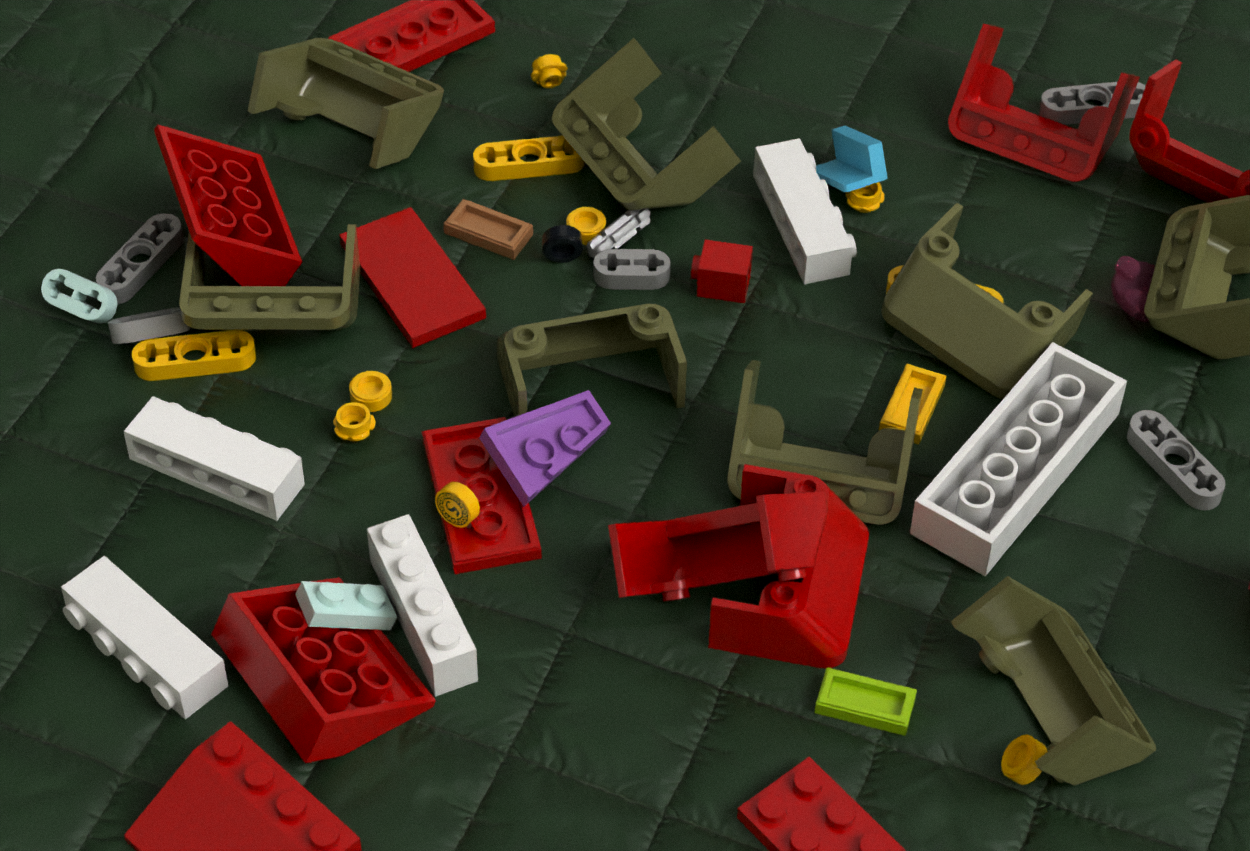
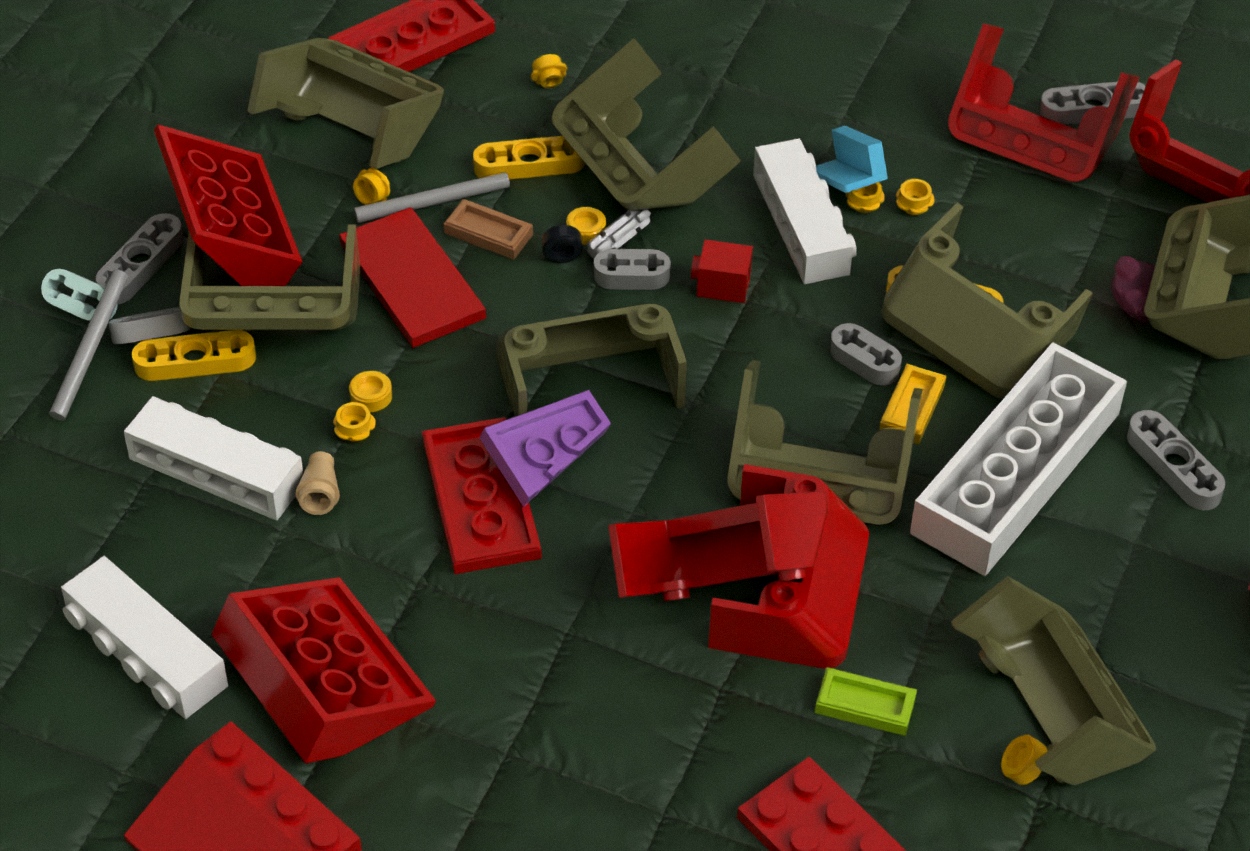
light aqua plate [295,581,397,630] -> none
white brick [367,514,478,697] -> none
yellow tile [435,482,480,528] -> none
none -> light grey bar [49,269,129,421]
none -> tan cone [296,451,340,515]
none -> yellow plate [353,168,390,205]
none -> light grey bar [353,172,510,223]
none -> light grey beam [830,323,902,385]
none -> yellow plate [896,179,935,215]

